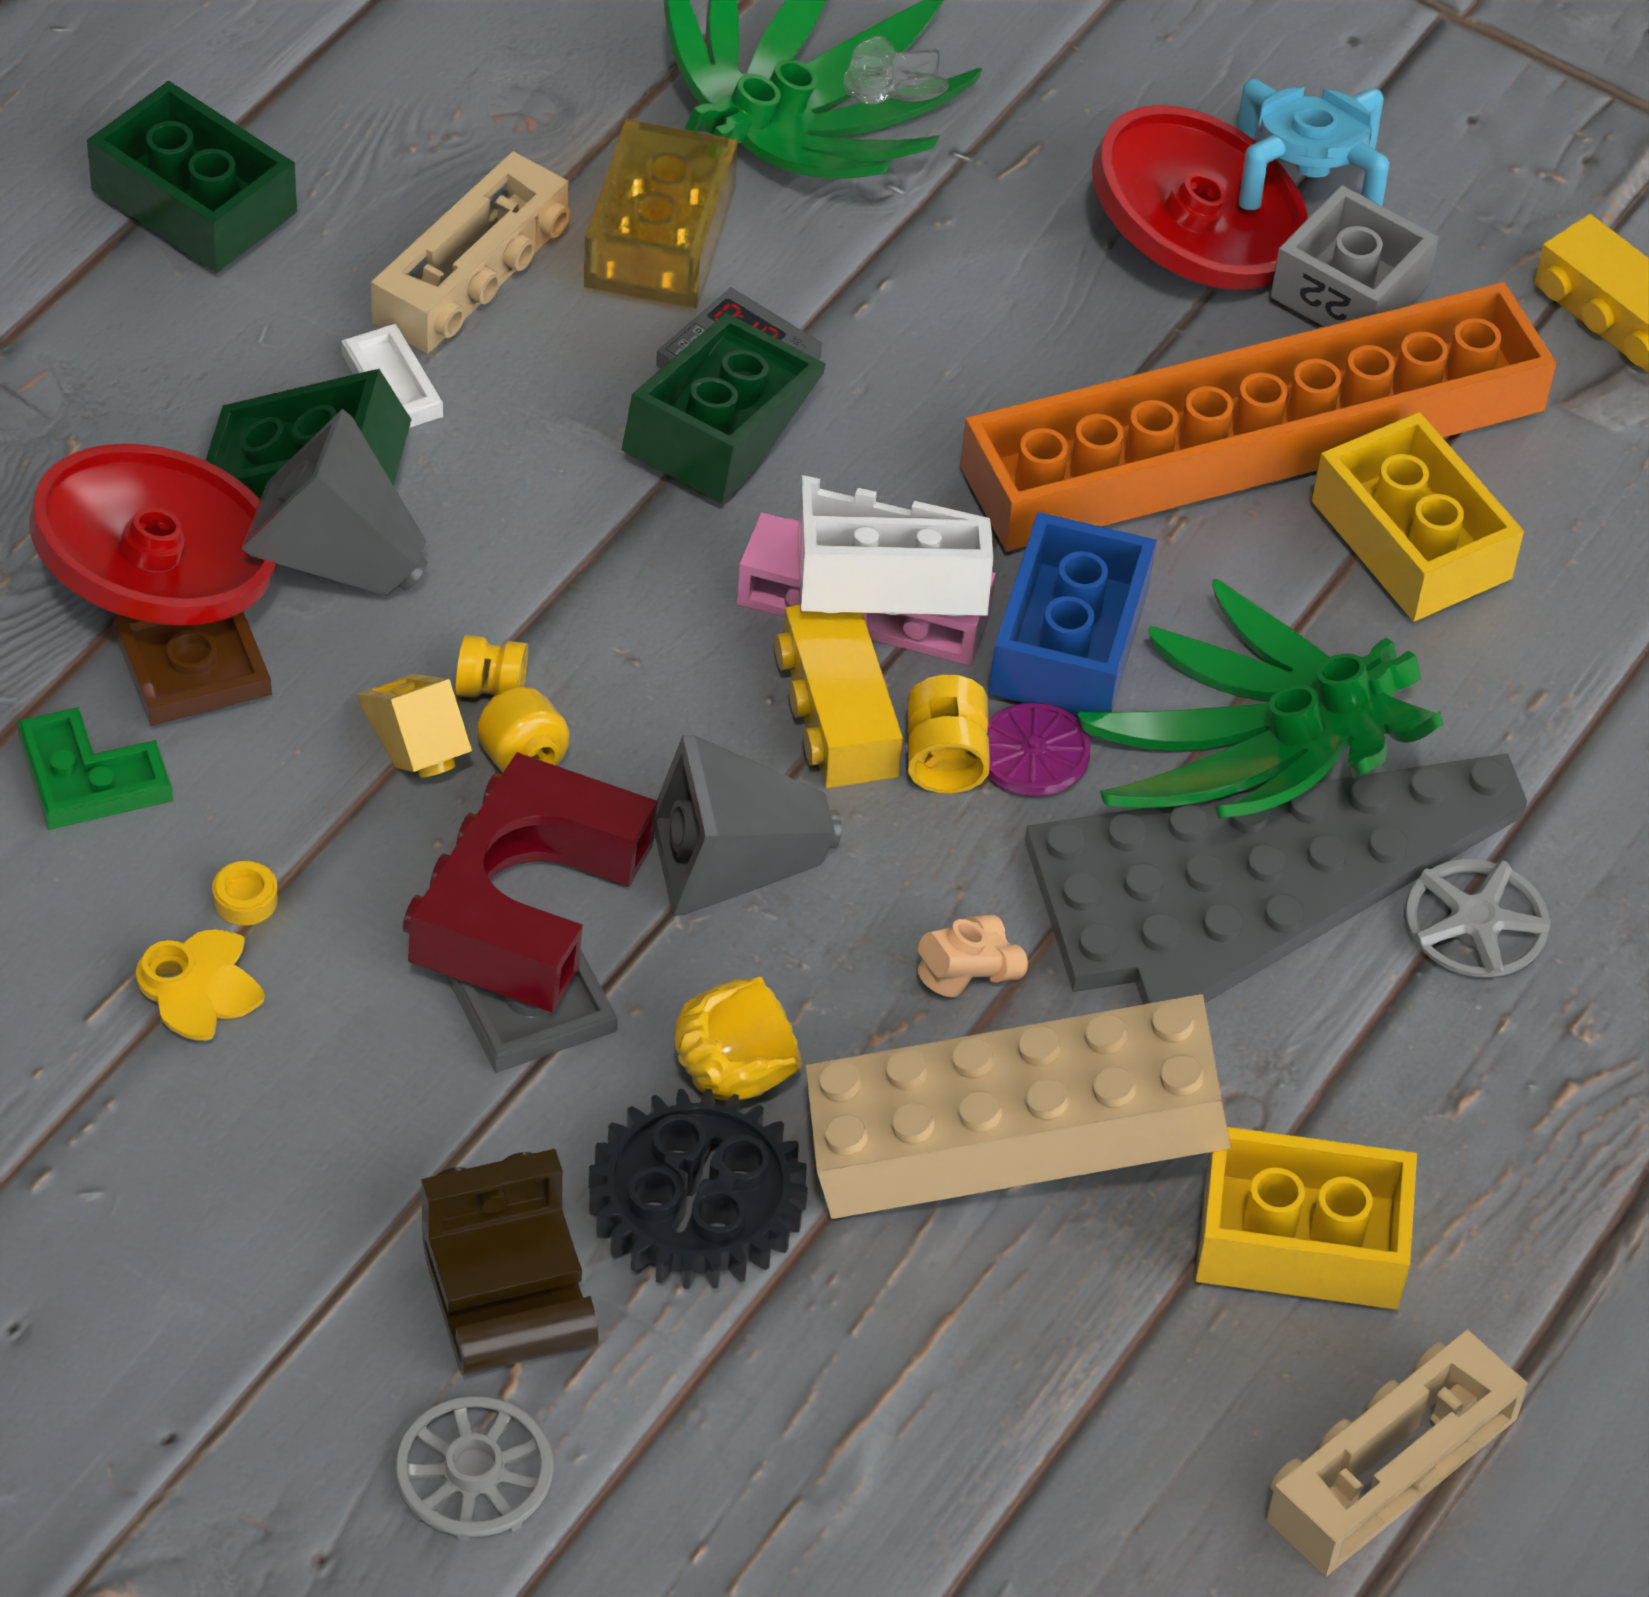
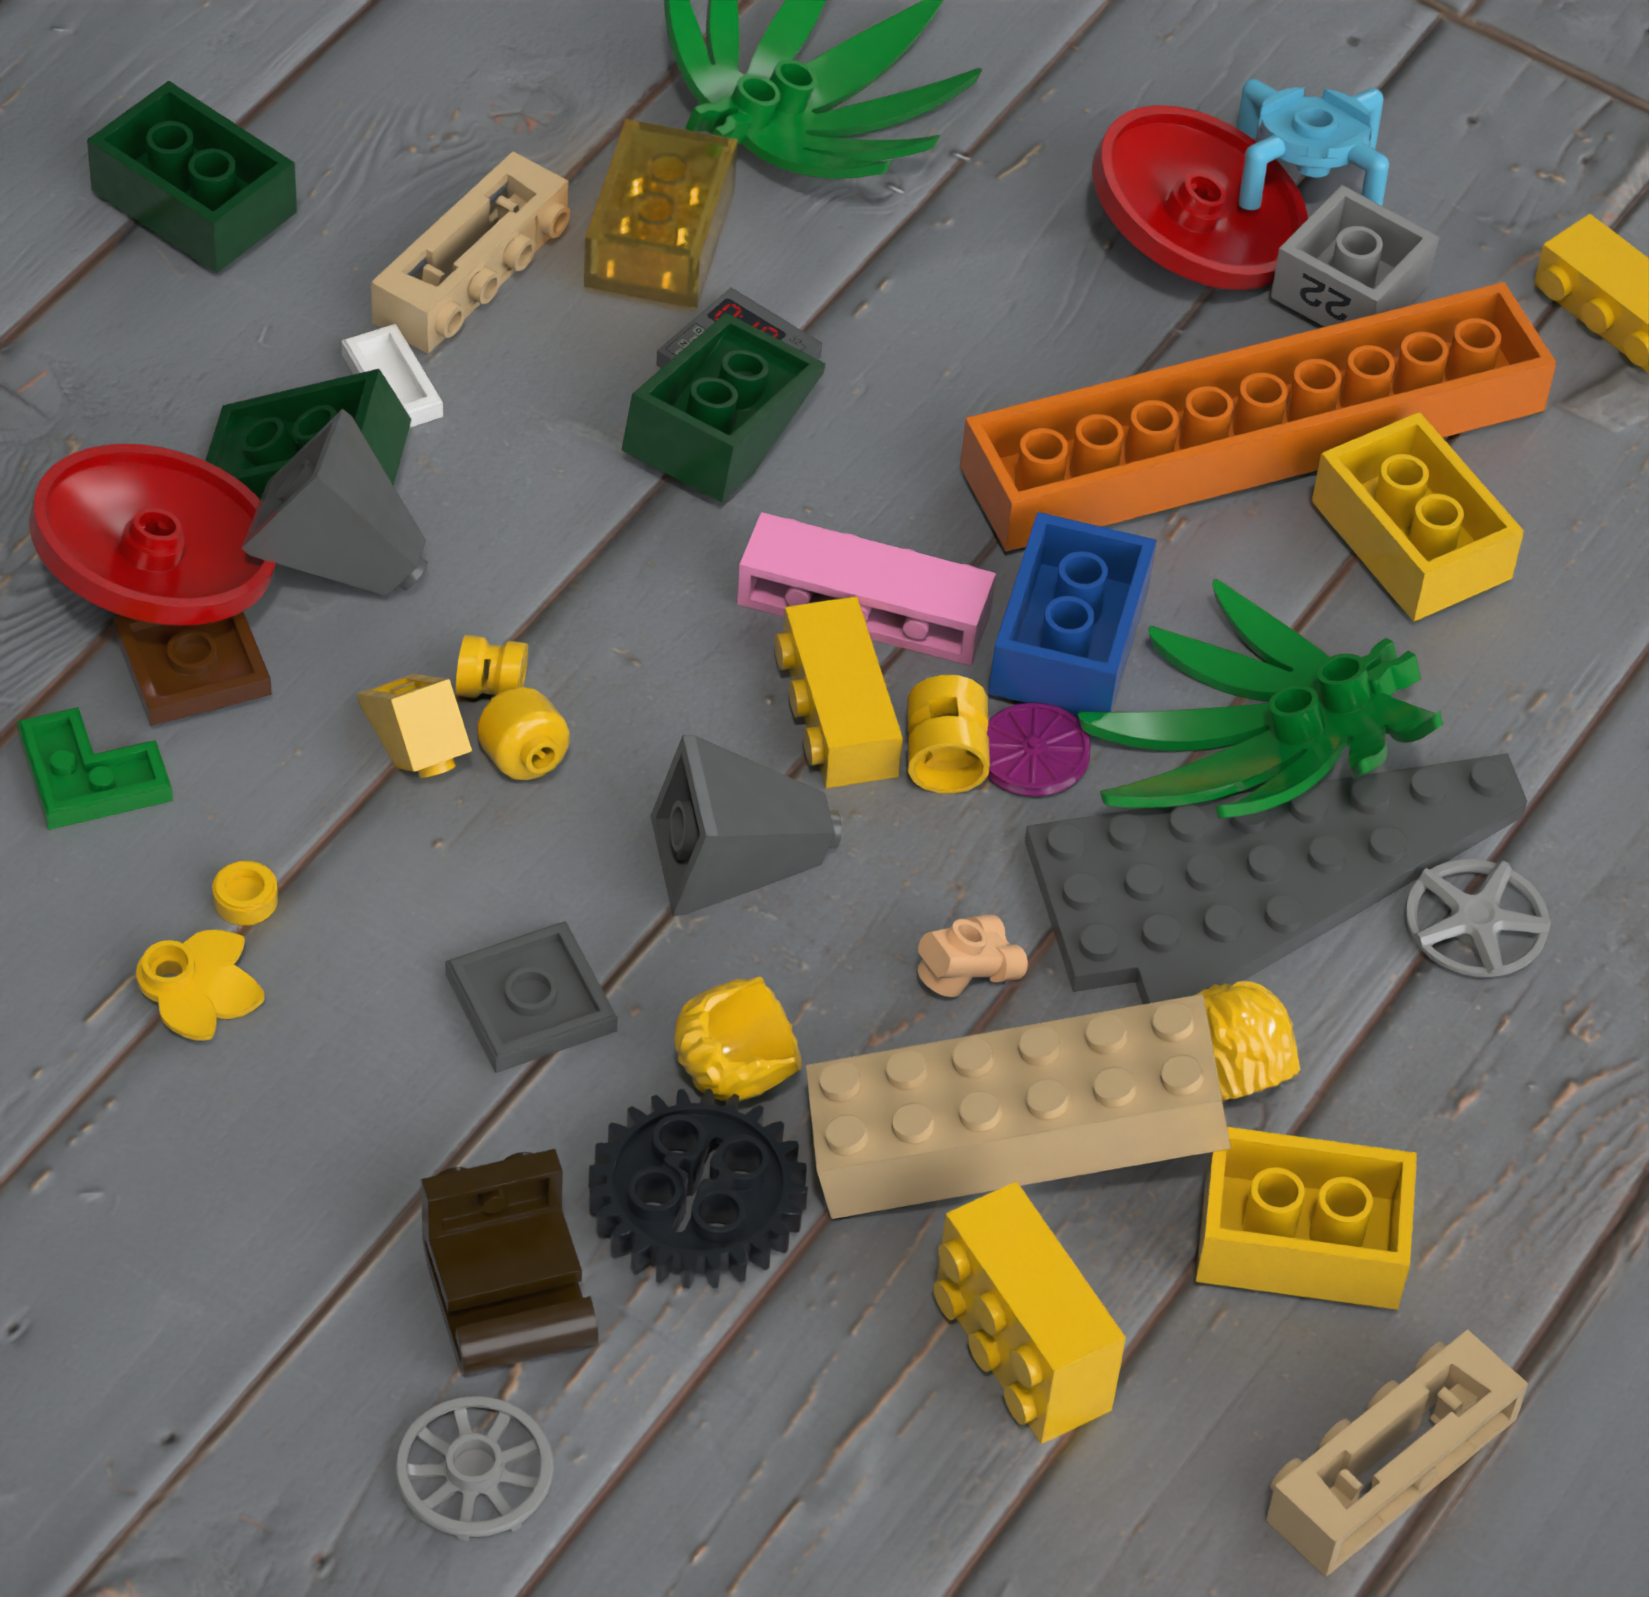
dark red arch [403,752,658,1013] -> none
white wedge [798,475,993,616] -> none
clear plate [844,35,948,104] -> none
none -> yellow brick [933,1181,1126,1444]
none -> yellow hair [1196,980,1300,1101]

